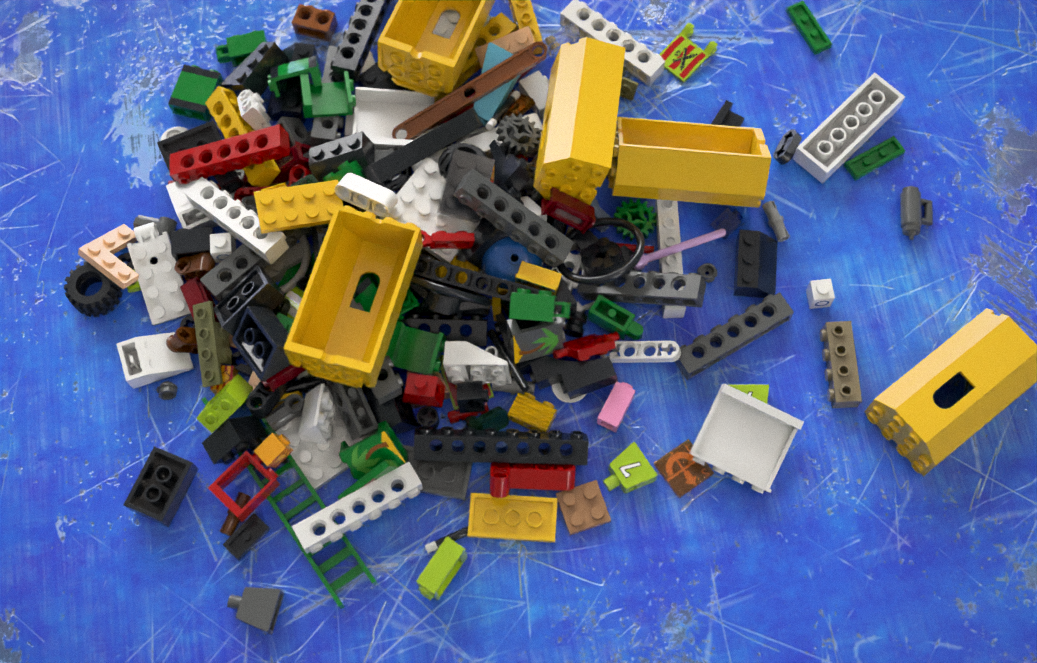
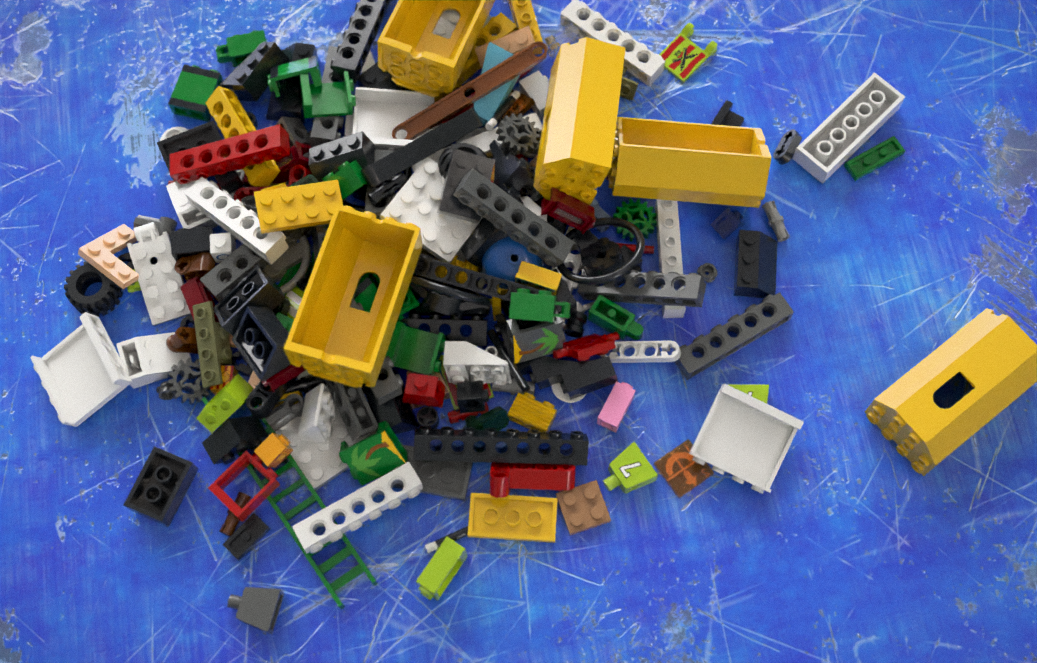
white plate [237,89,271,131] -> none
dark orange brick [292,4,338,42] -> none
white beam [334,173,398,217] -> none
green tile [338,460,400,500] -> none
red plate [421,230,475,249] -> none
lavender piece [631,229,726,271] -> none
green tile [786,0,832,55] -> none
white brick [806,279,835,309] -> none
dark tan brick [820,321,862,408] -> none
dark grey piece [900,186,933,240] -> none
none -> white panel [30,312,132,427]
none -> dark grey gear [166,358,210,404]

